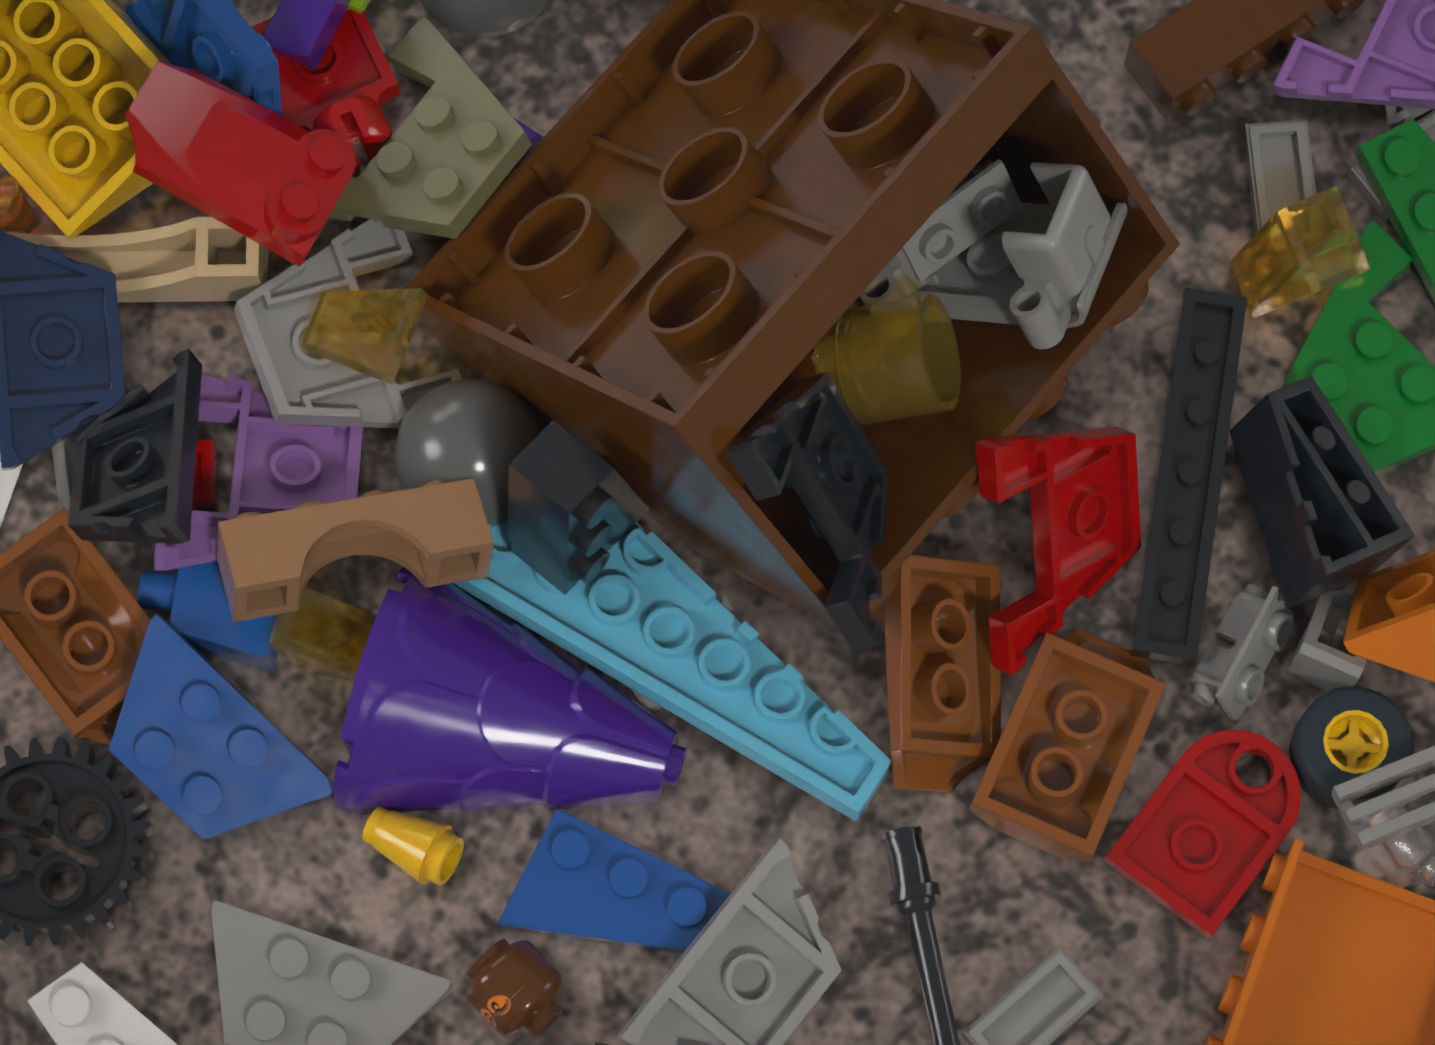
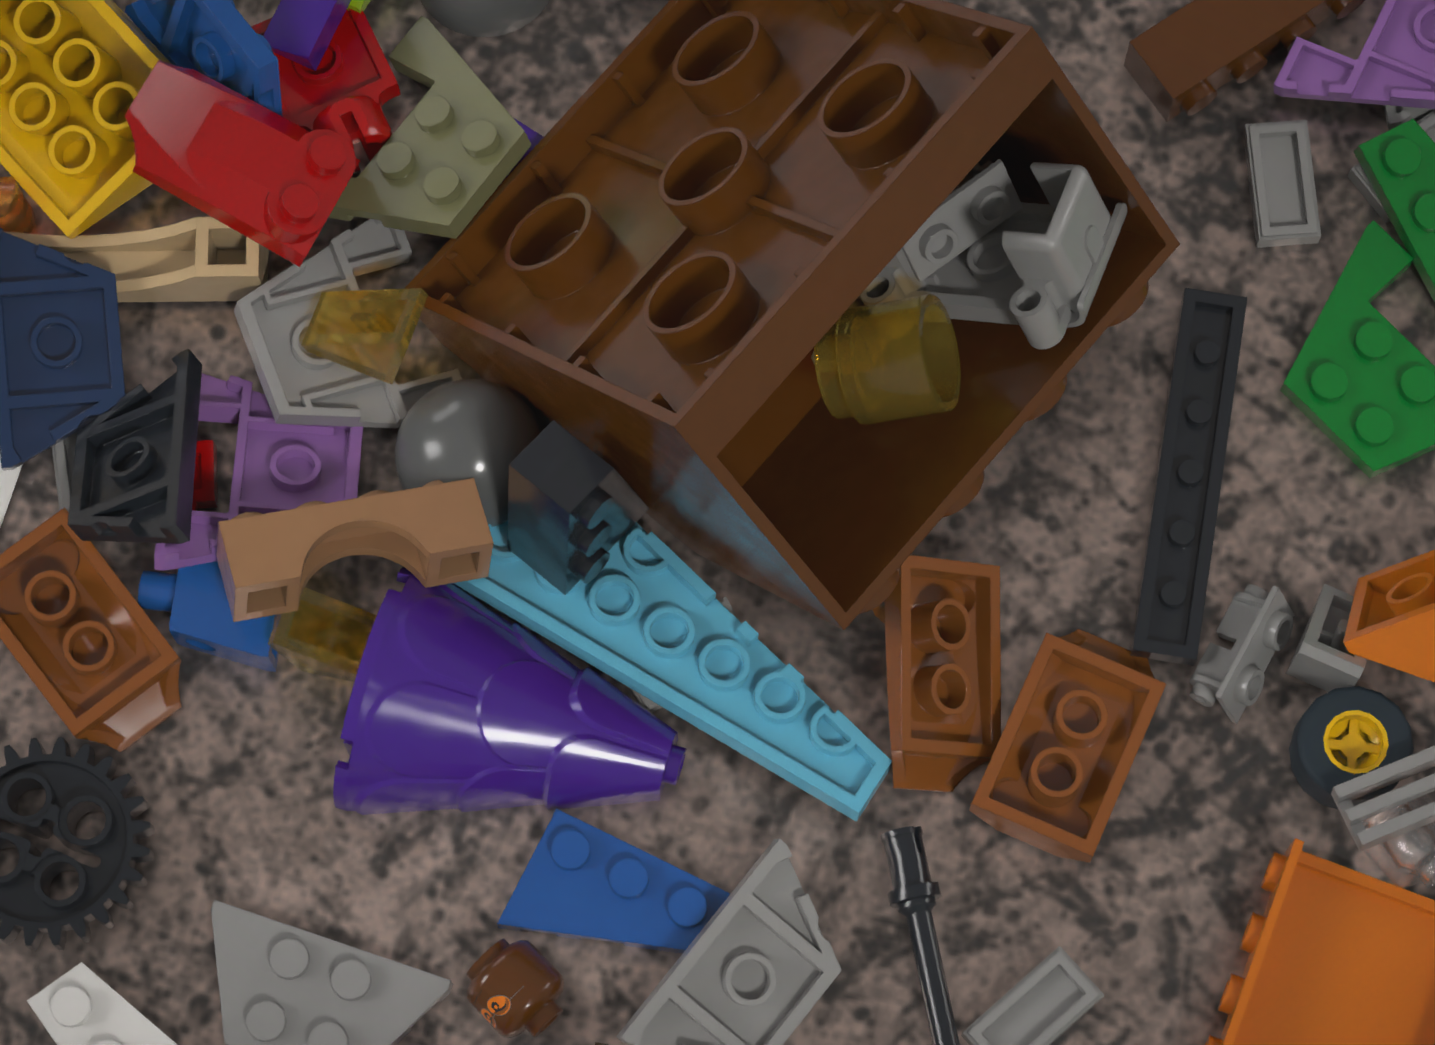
blue wing [109,612,334,840] -> none
yellow cone [362,806,464,886] -> none
black wing [727,372,889,652] -> none
red wing [976,427,1141,675] -> none
red plate [1104,730,1301,940] -> none
black wedge [1229,376,1415,610] -> none
clear yellow slope [1230,186,1371,318] -> none

